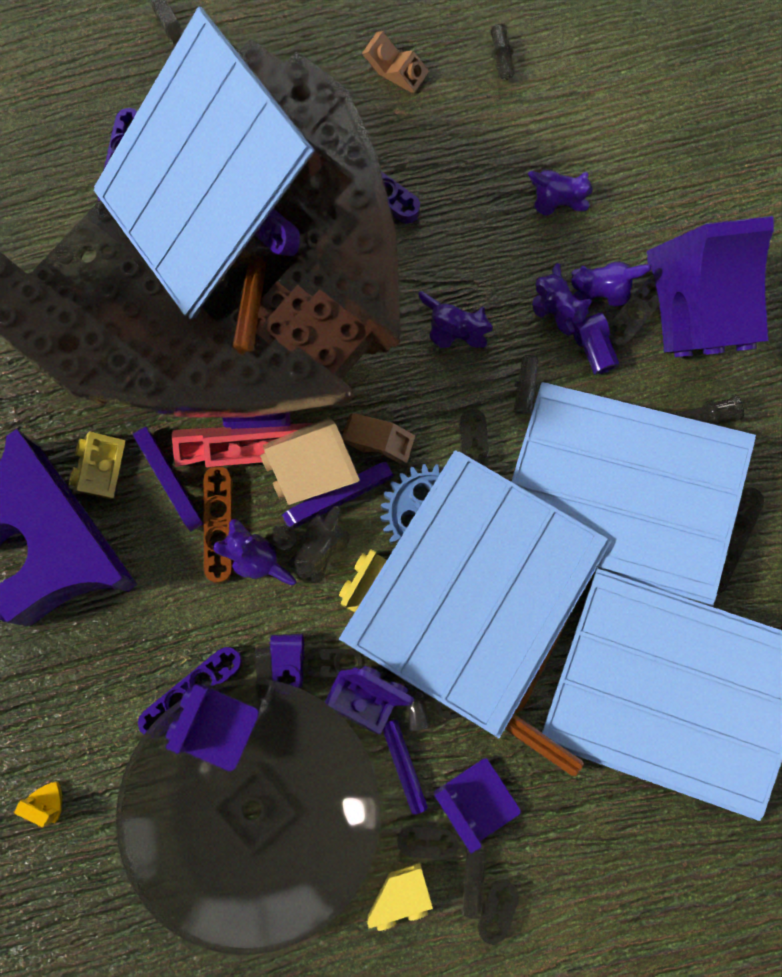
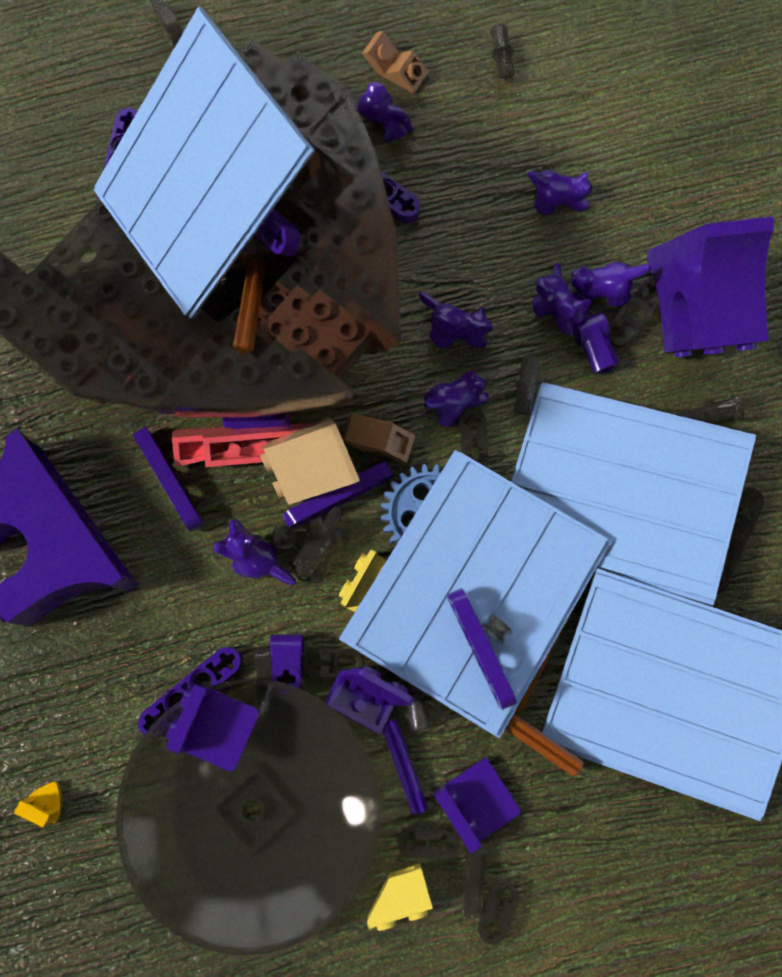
light yellow bracket [69,432,126,499] -> none
dark orange beam [203,466,234,584] -> none
none -> dark purple animal [346,82,414,144]
none -> dark purple animal [423,371,489,427]
none -> dark purple beam [447,588,517,710]
none -> clear smoke bush [481,614,513,645]

